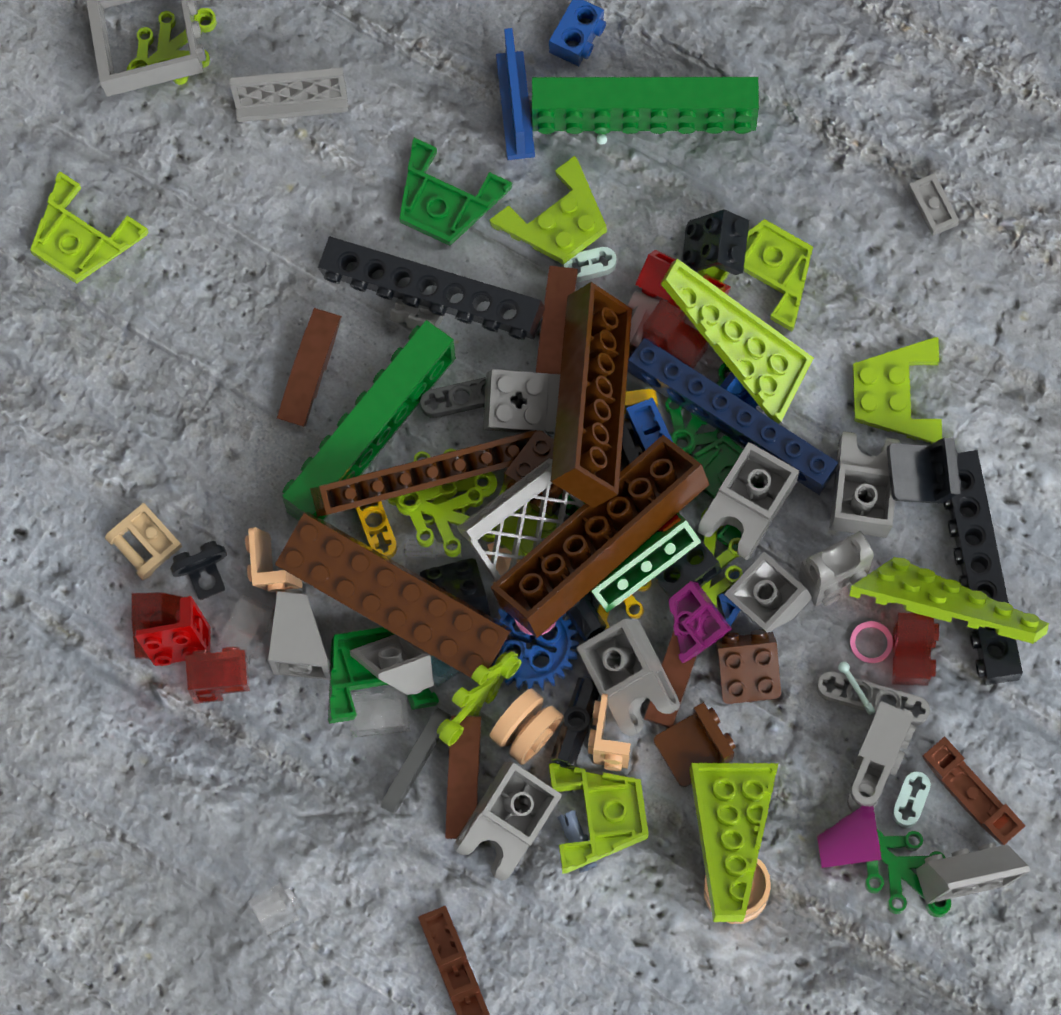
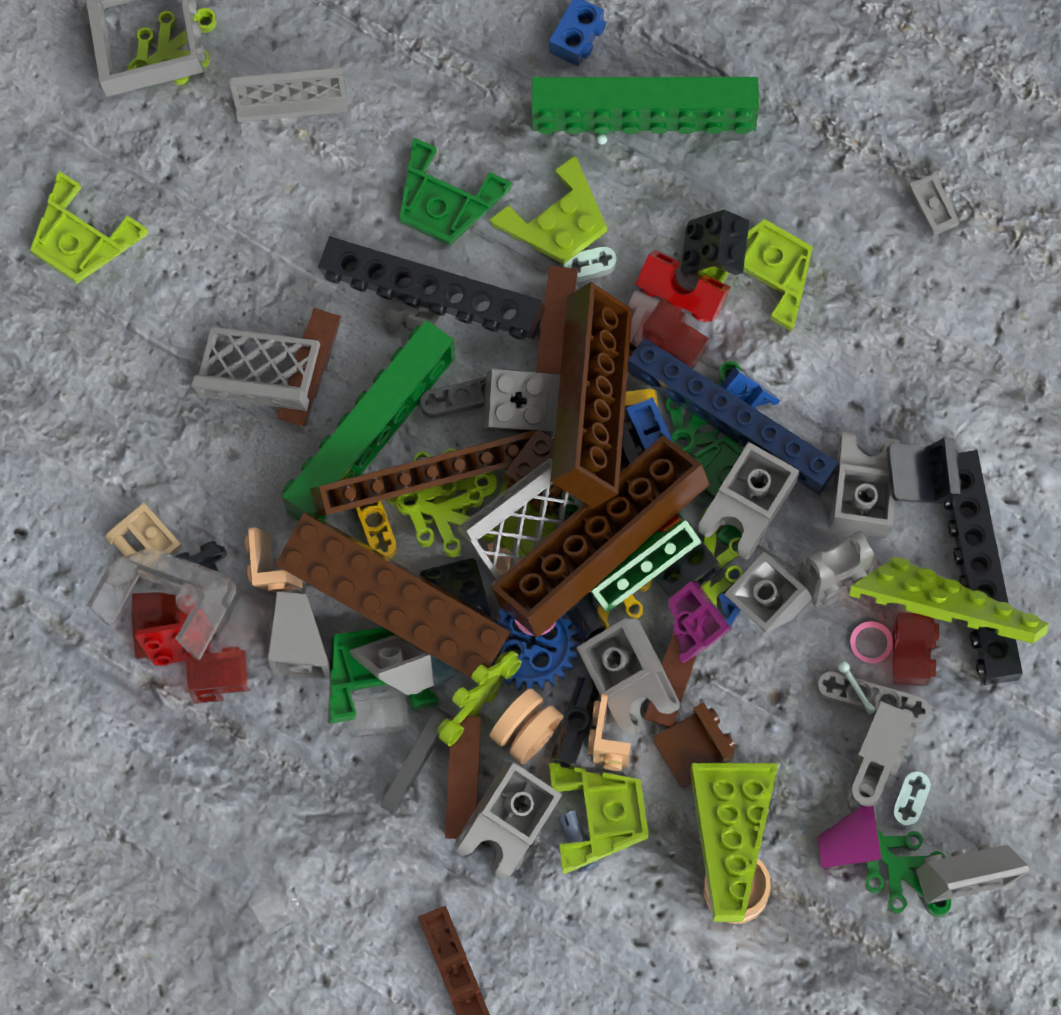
blue fence [496,28,535,160] -> none
lime wing [661,259,814,424] -> none
reddish brown bracket [715,629,781,704] -> none
lime wing [852,337,942,444] -> none
copper slope [922,736,1026,845] -> none
none -> clear windscreen [86,548,236,660]
none -> light grey fence [191,327,320,411]

